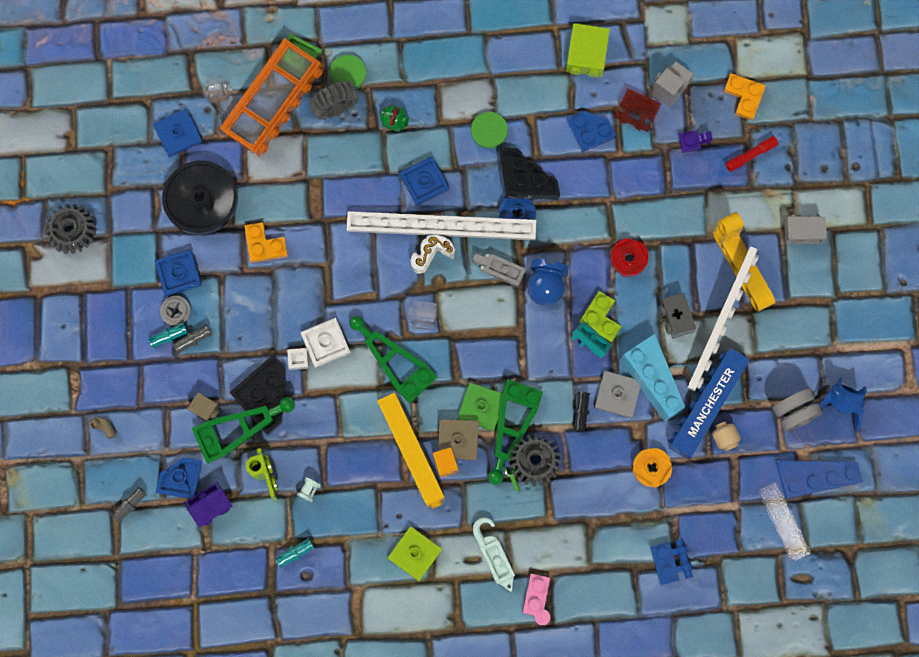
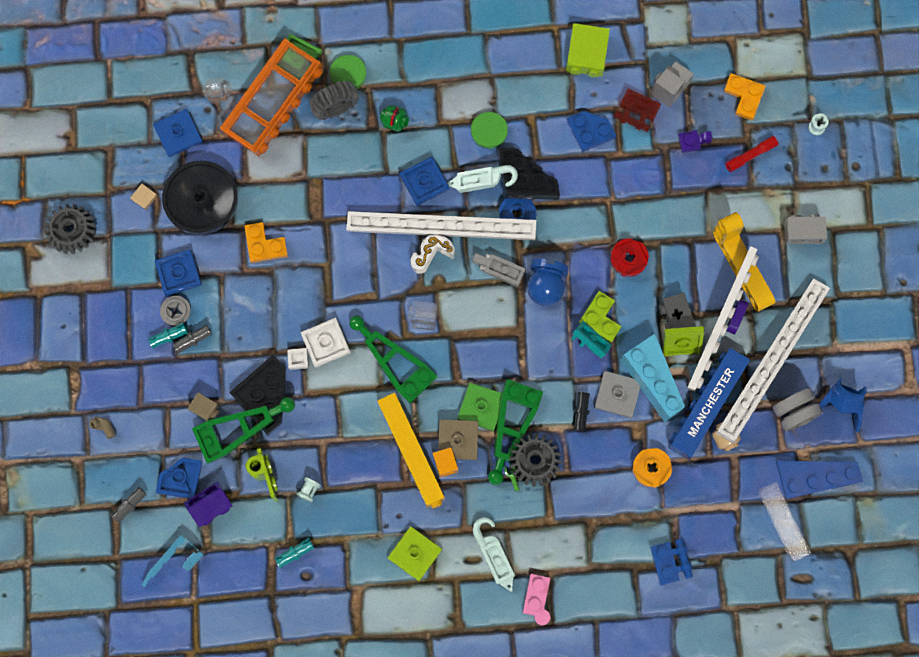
none -> tan tile [130,184,157,210]
none -> medium azure piece [142,535,203,587]
none -> light aqua plate [447,165,518,193]
none -> lime plate [662,326,704,356]
none -> white plate [717,279,830,444]
none -> dark purple beam [726,299,749,335]
none -> light aqua bush [808,113,829,136]

